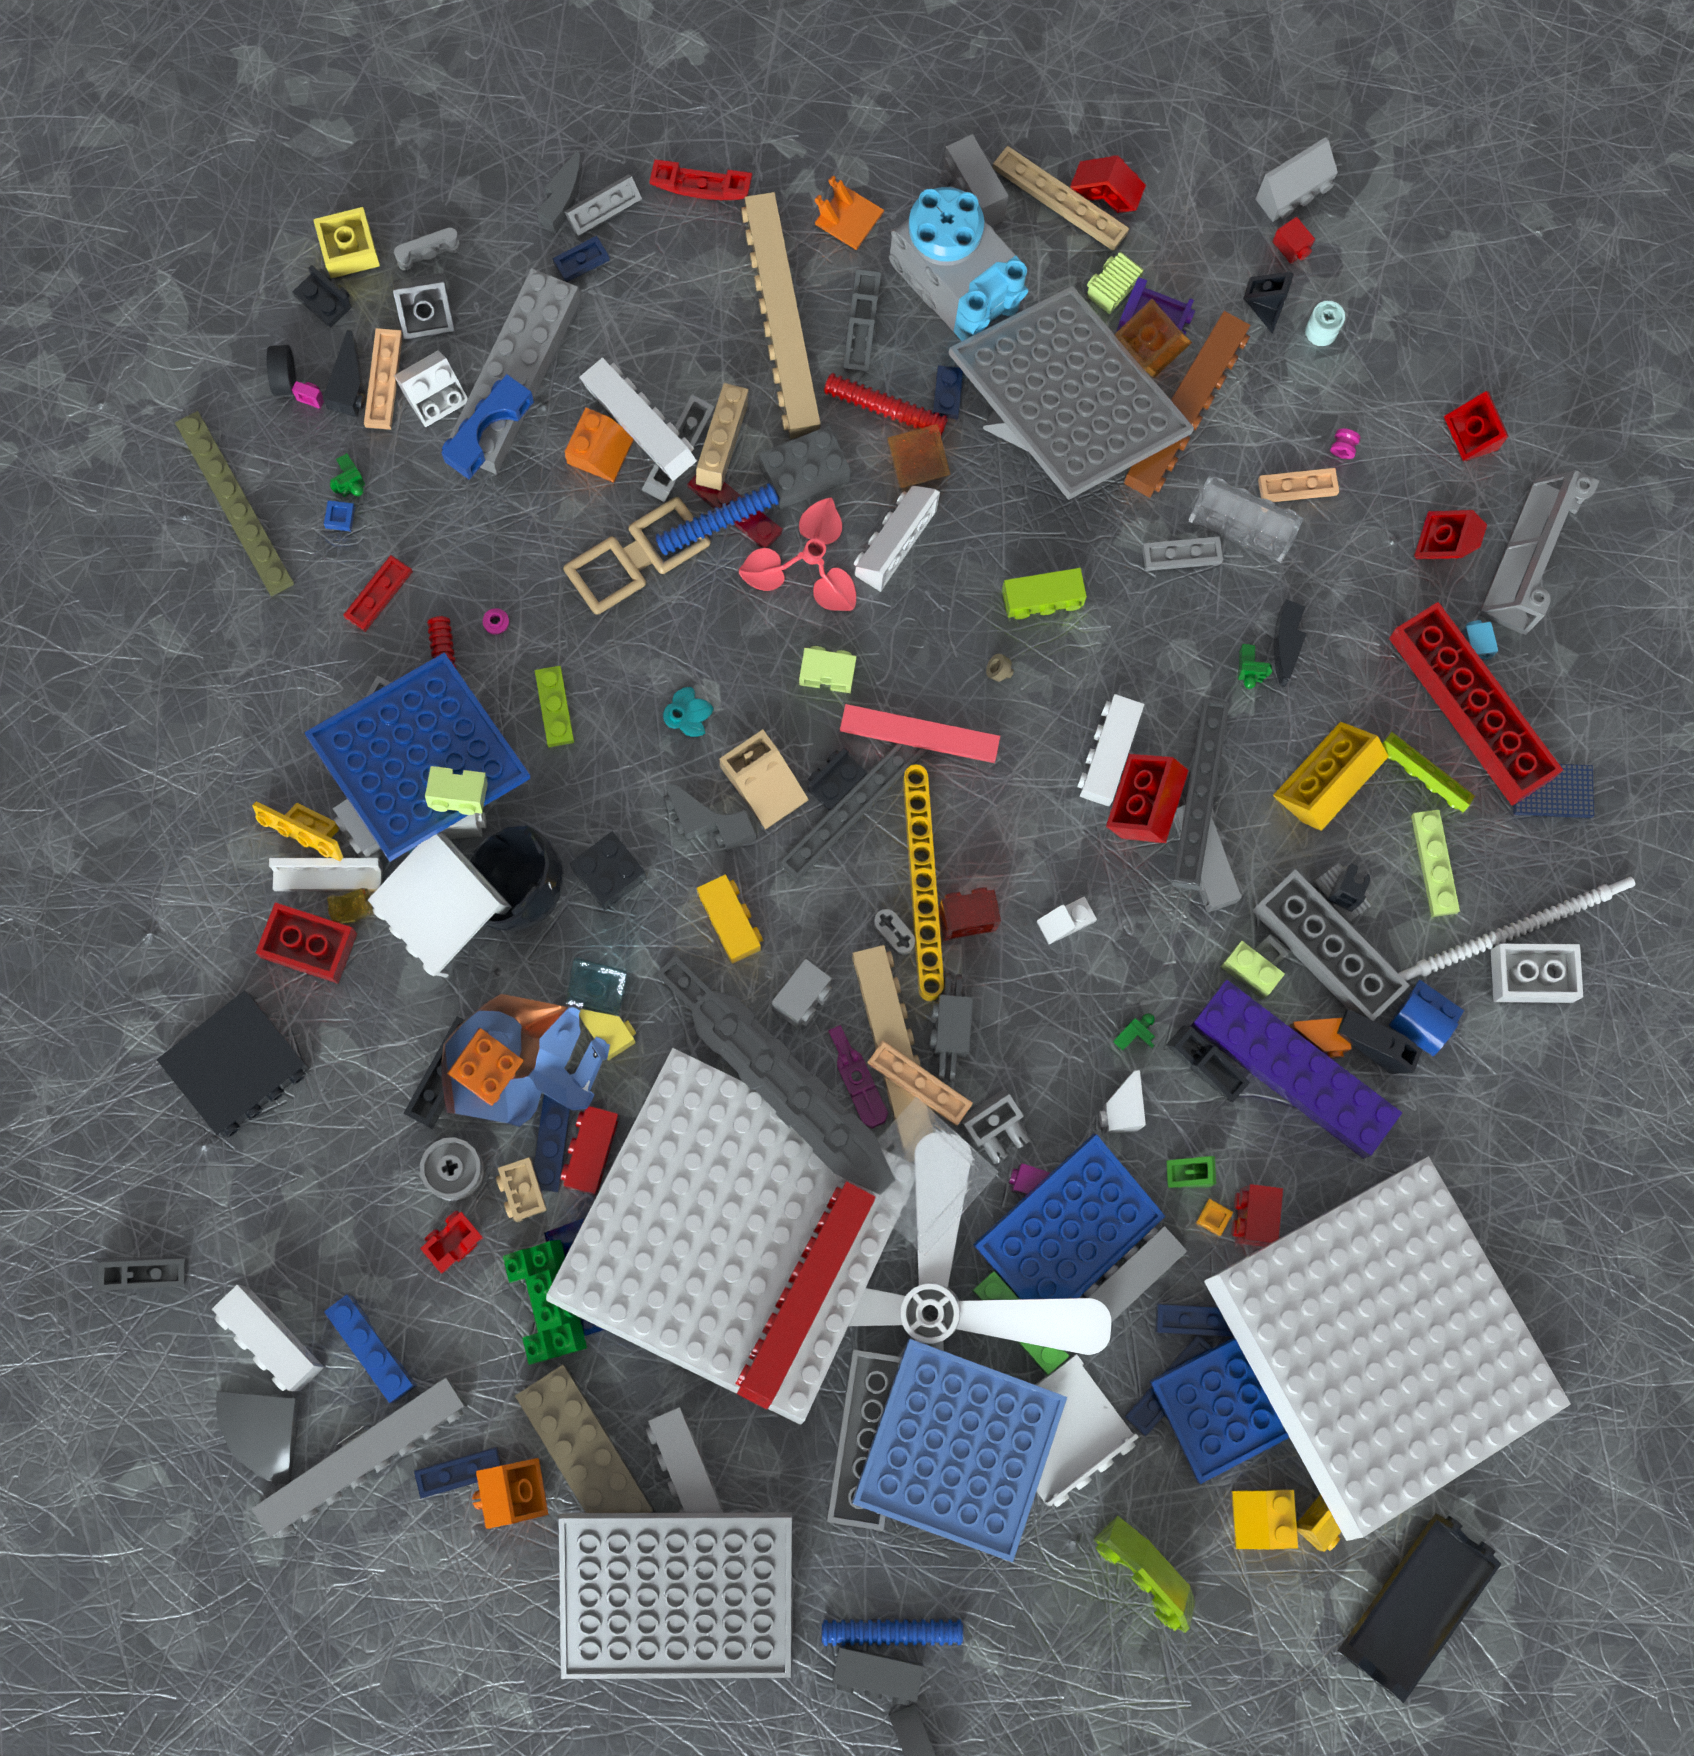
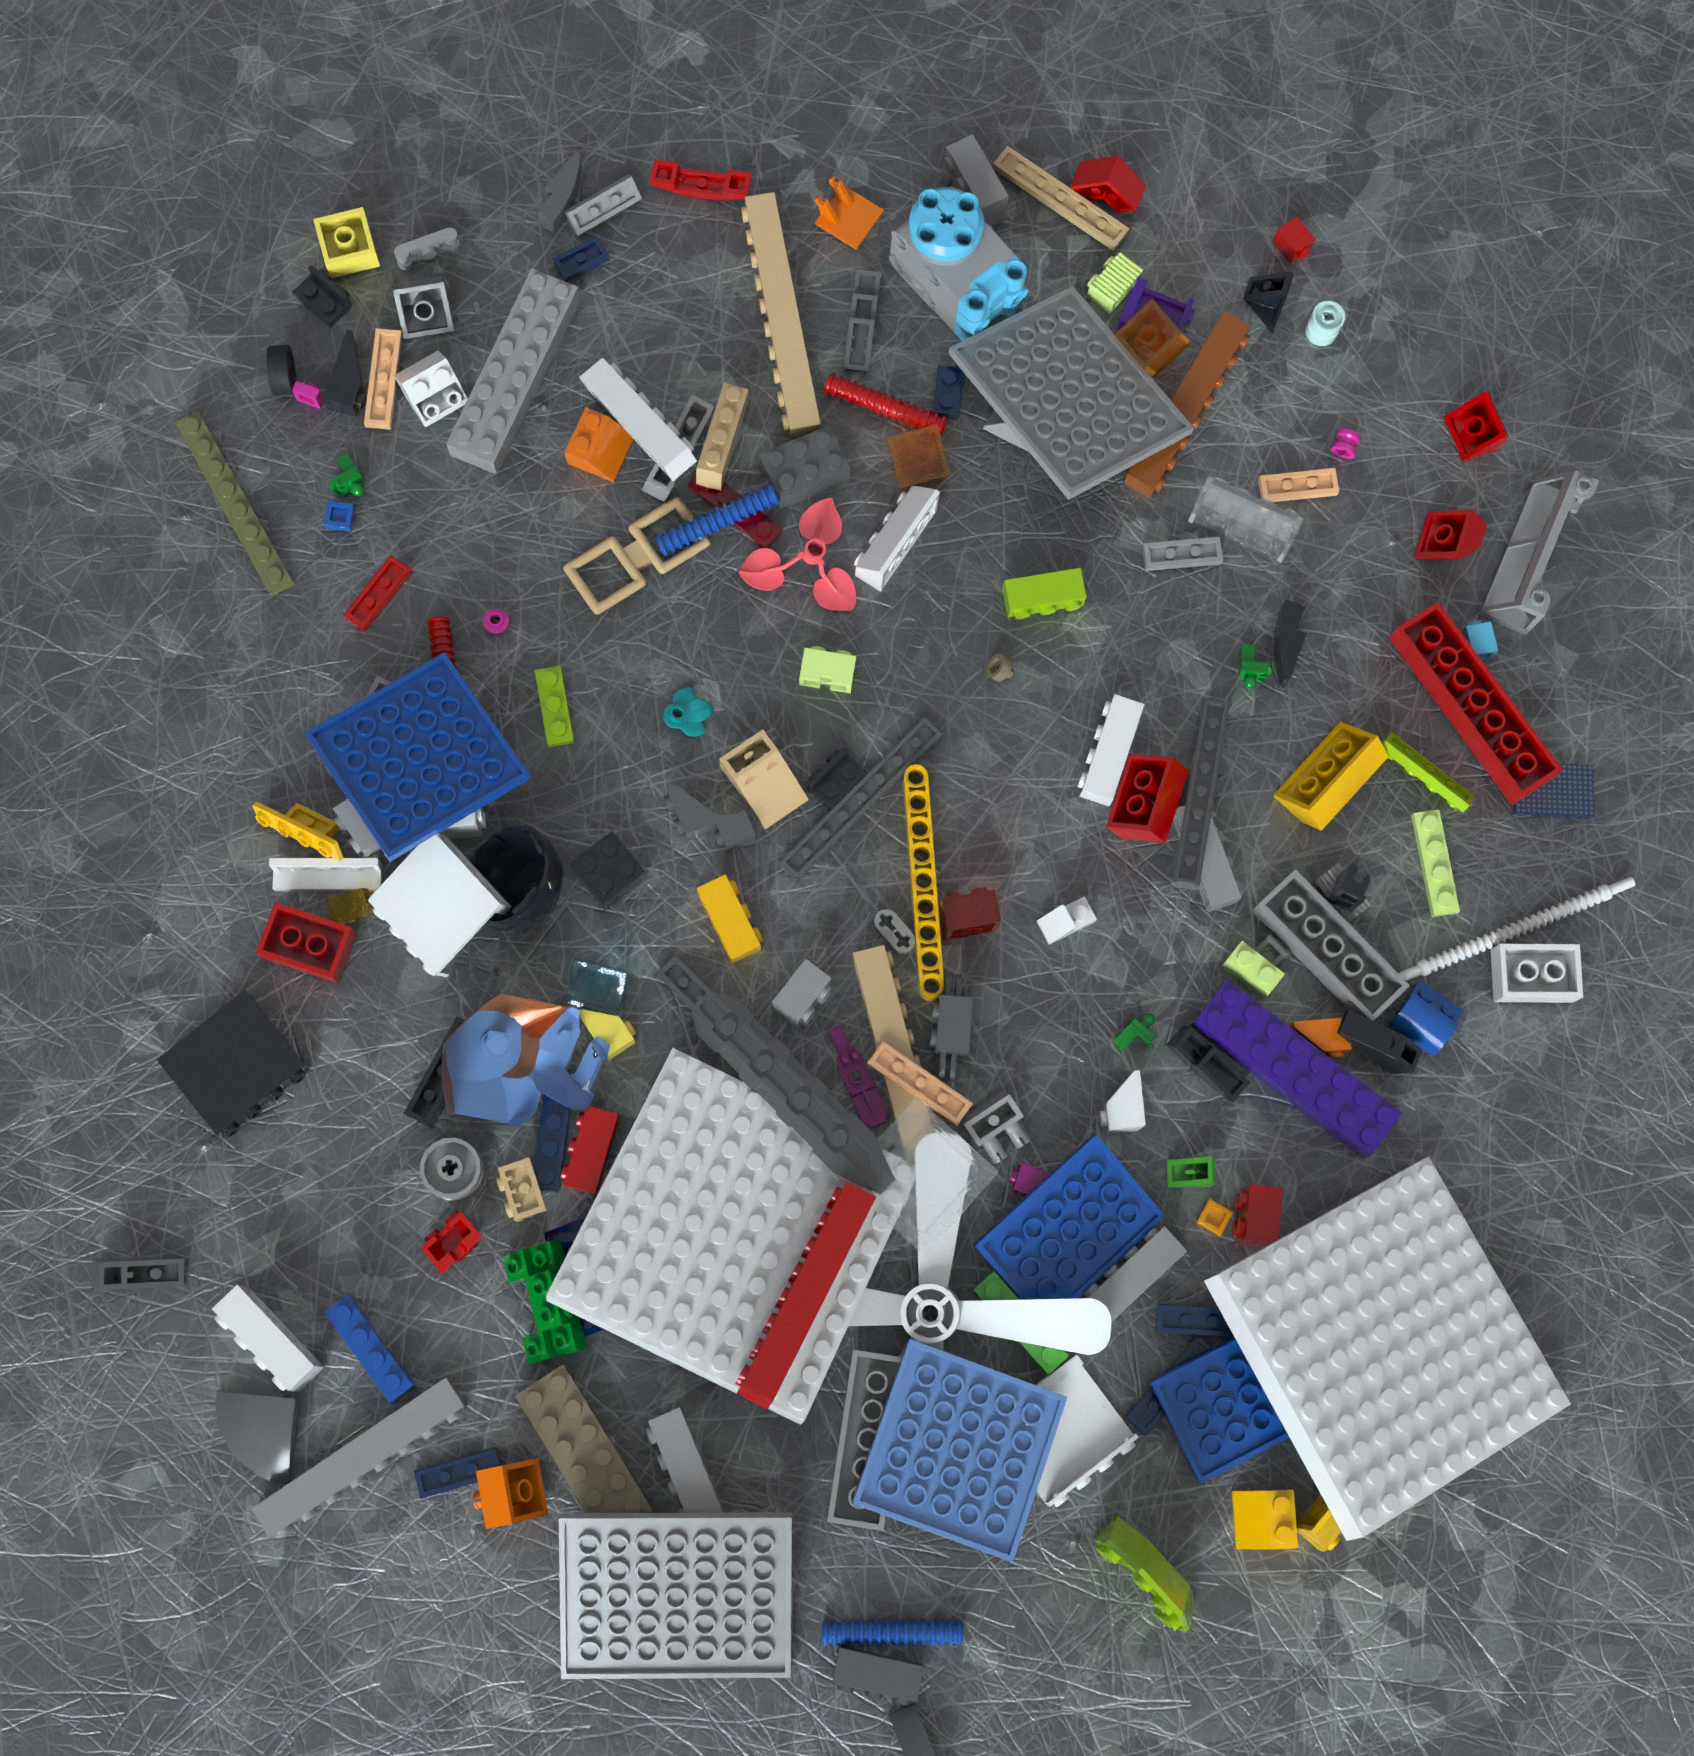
yellowish green brick [425,766,488,815] -> none
blue arch [441,374,534,480] -> none
orange plate [447,1028,524,1106] -> none
coral tile [840,704,1000,763] -> none
light grey slope [1255,137,1338,222] -> none
black cylinder [1338,1513,1501,1703] -> none

